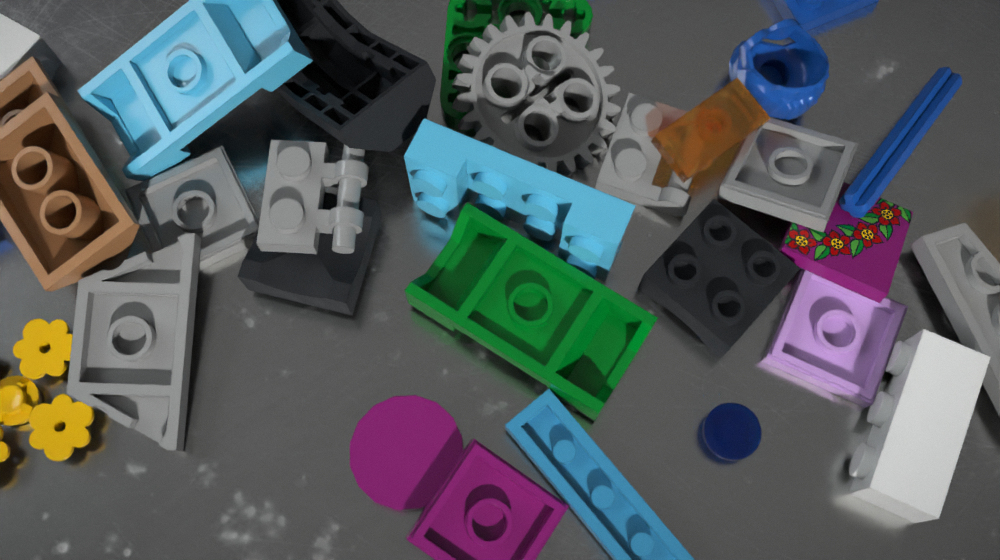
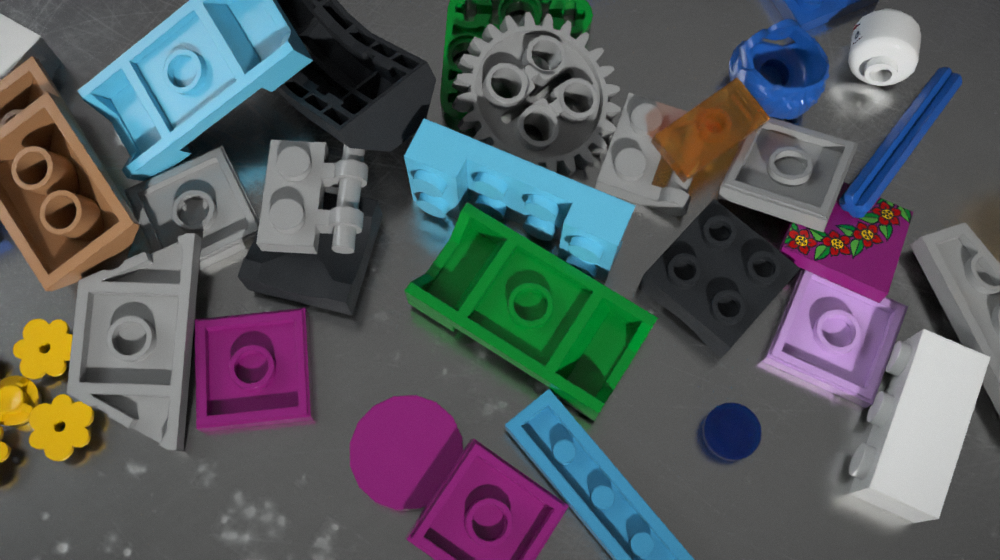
none -> magenta tile [195,308,314,432]
none -> white head [848,9,921,86]

